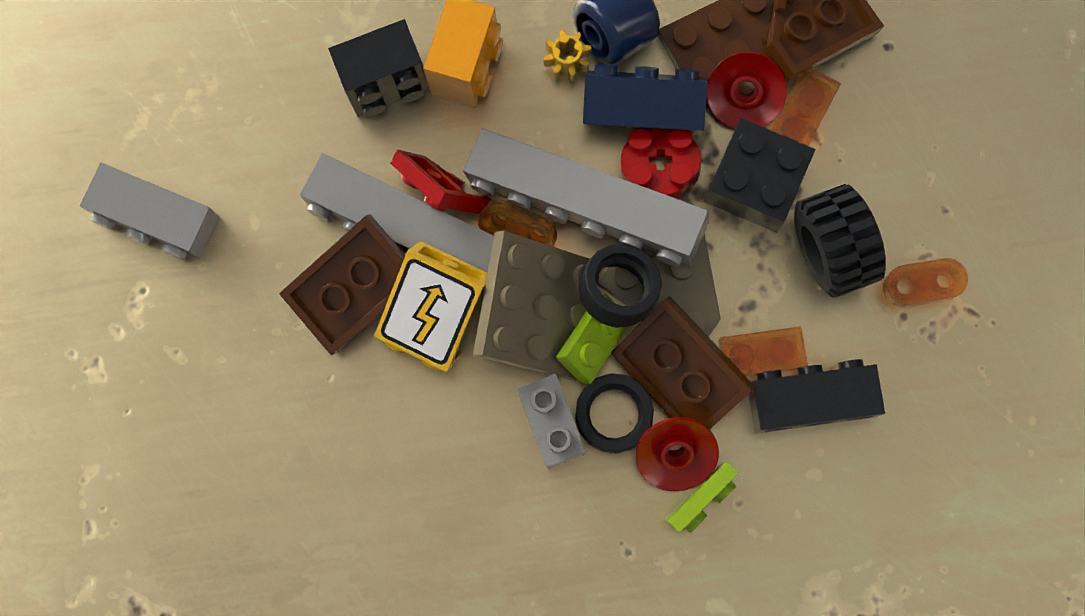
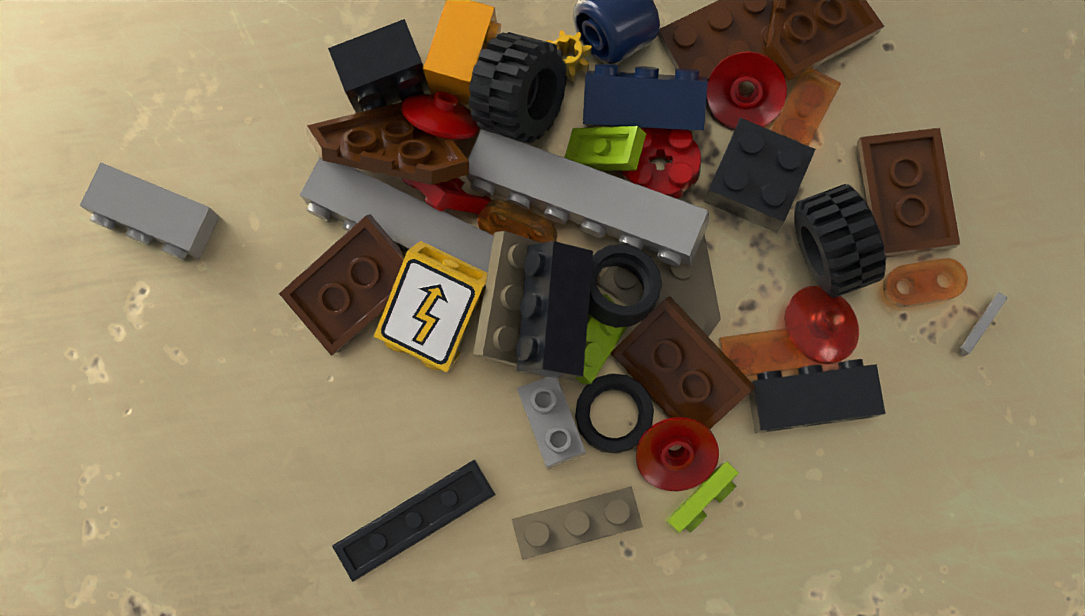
none -> reddish brown plate [307,102,469,185]
none -> black tile [332,459,496,582]
none -> red dish [401,91,479,140]
none -> black tyre [469,32,567,143]
none -> dark tan plate [512,486,643,560]
none -> black brick [516,241,593,378]
none -> lime plate [564,126,646,171]
none -> clear red dish [784,286,859,364]
none -> reddish brown plate [857,128,960,256]
none -> light grey piece [959,292,1008,356]

